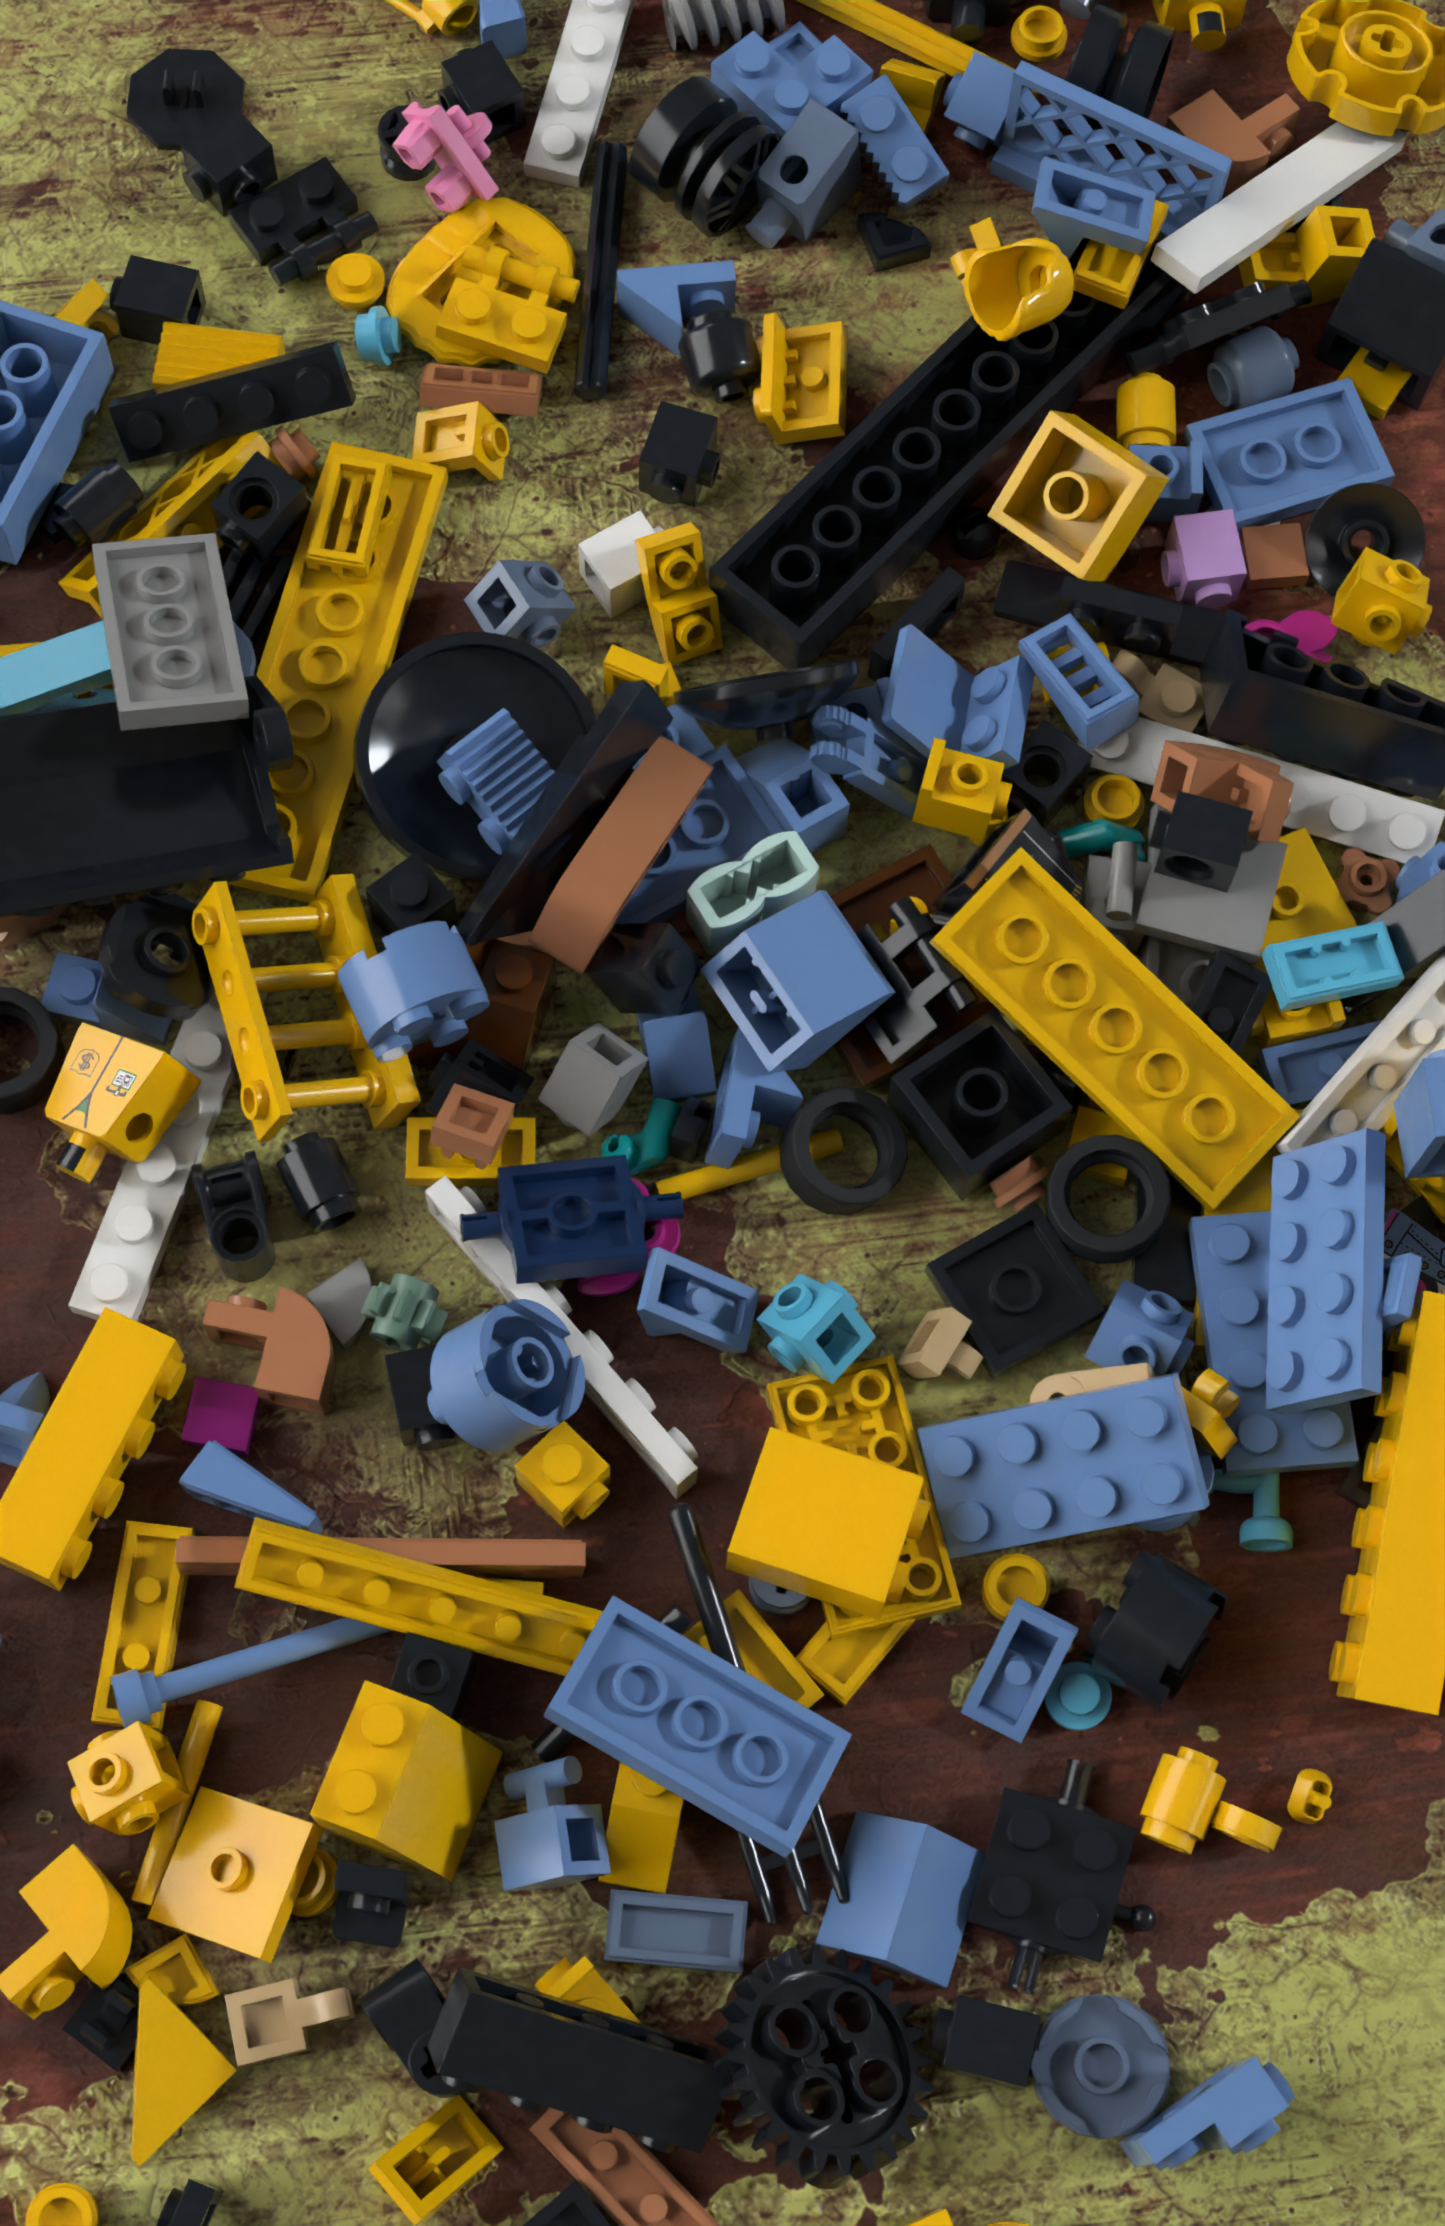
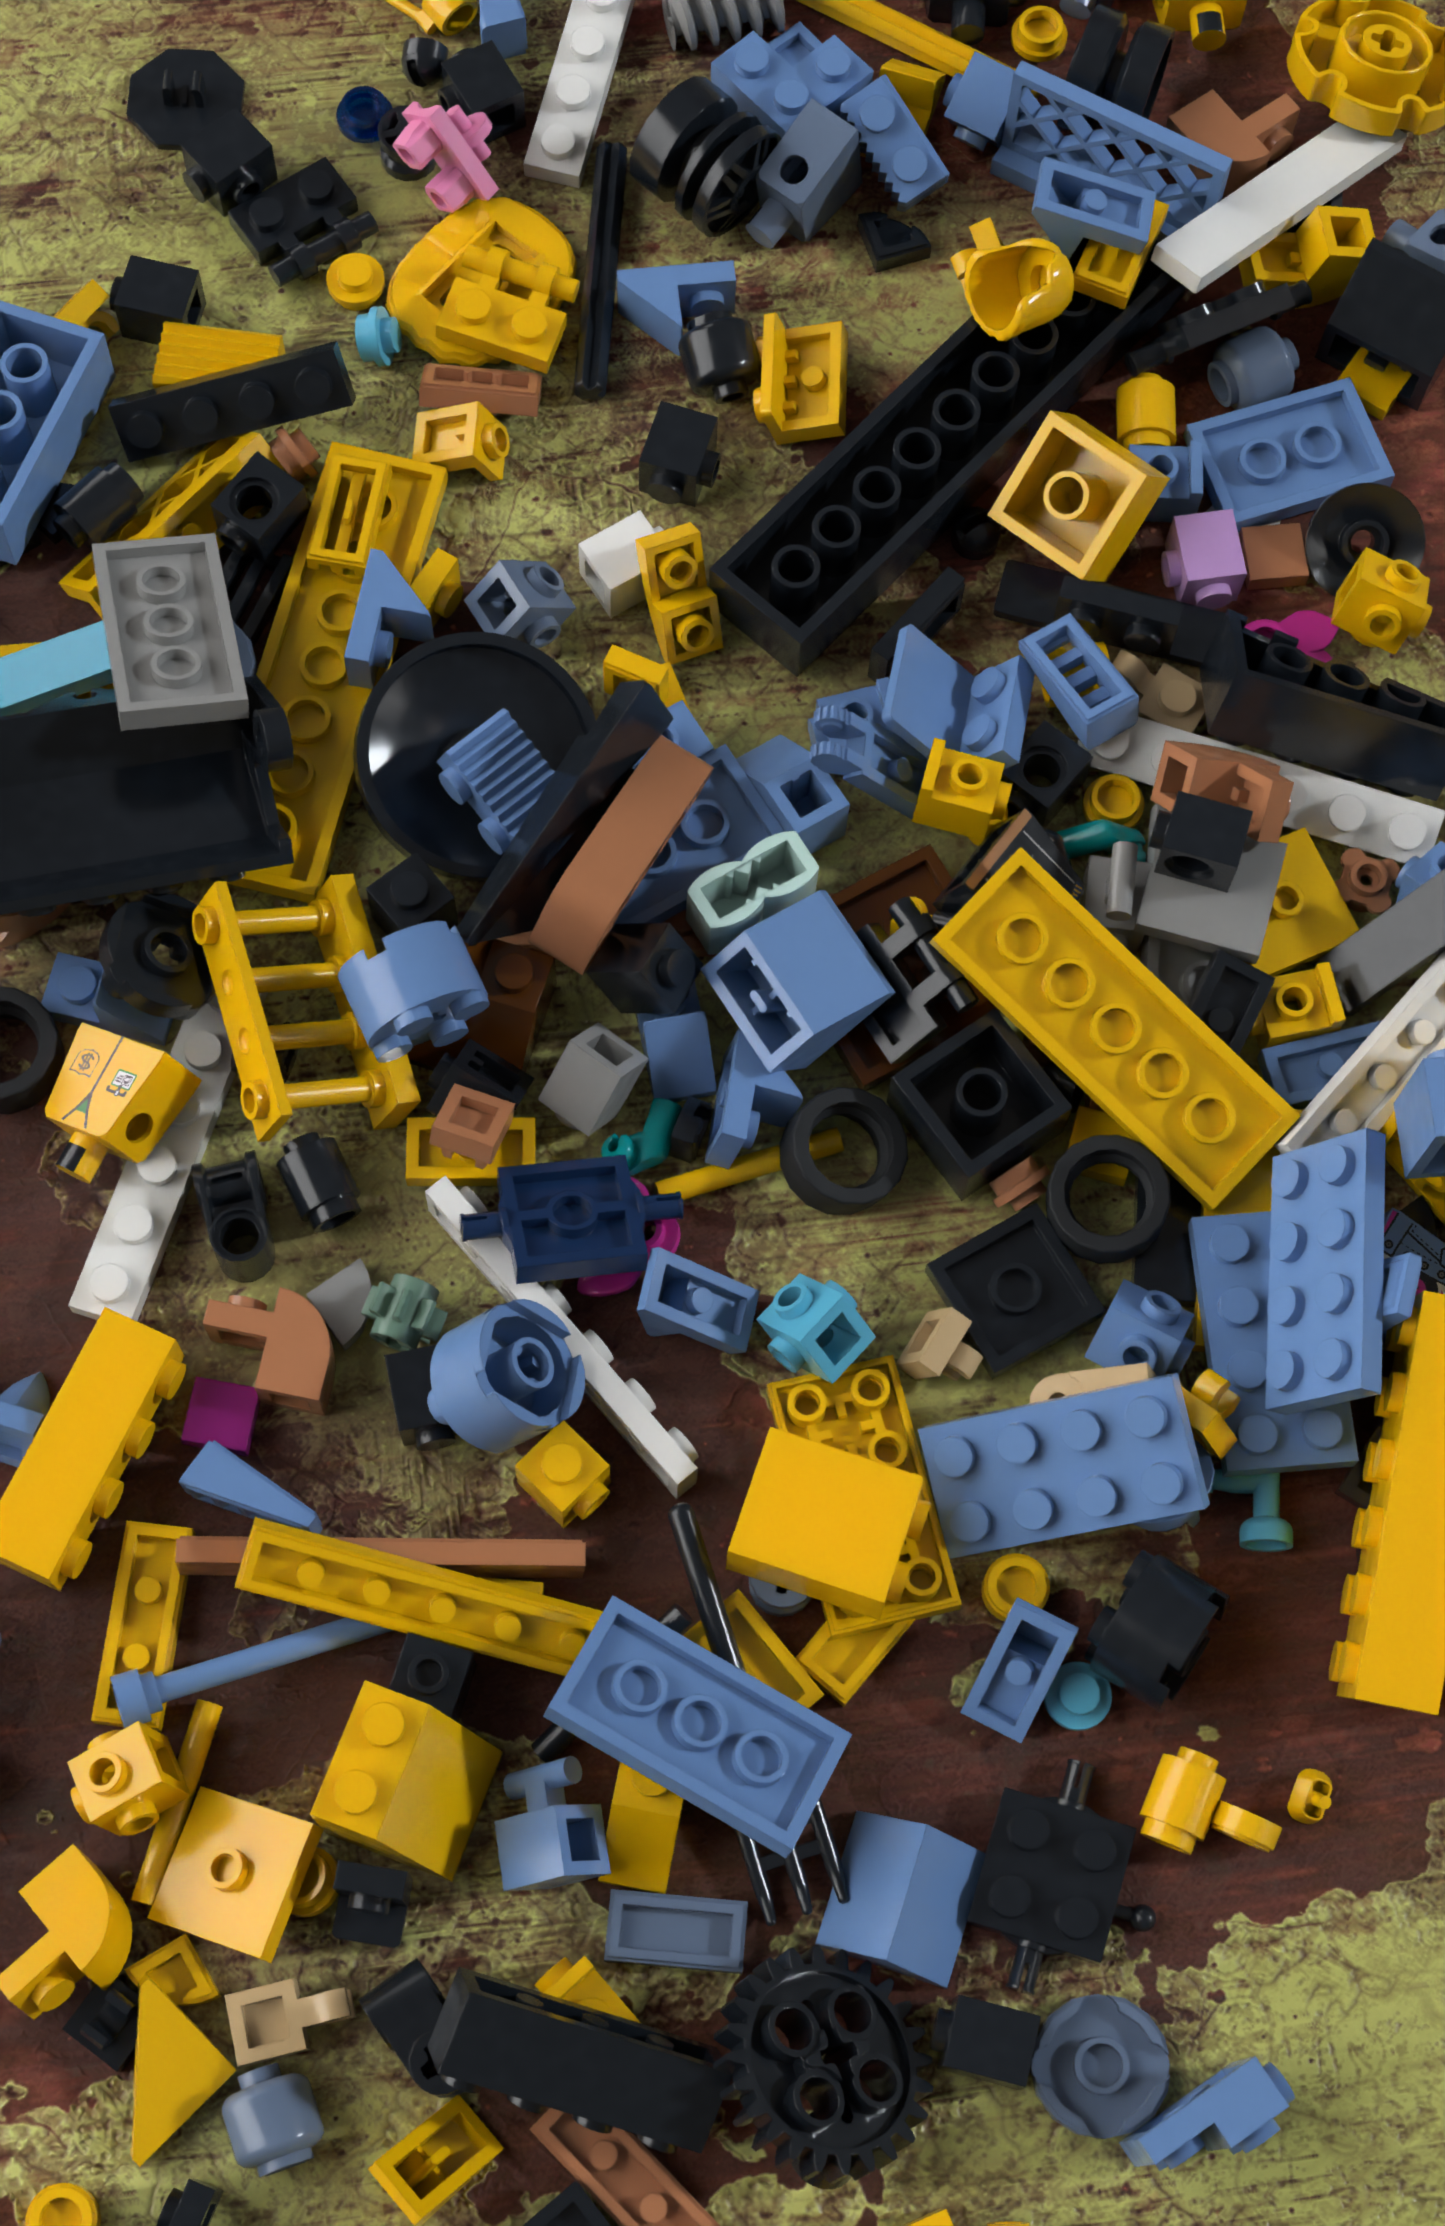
black dish [673,660,860,741] -> none
medium azure plate [1261,921,1404,1011] -> none
none -> sand blue head [222,2063,324,2178]
none -> clear blue plate [336,86,393,144]
none -> medium blue slope [344,548,434,689]
none -> black hinge [401,37,449,87]
none -> yellow plate [410,547,464,628]

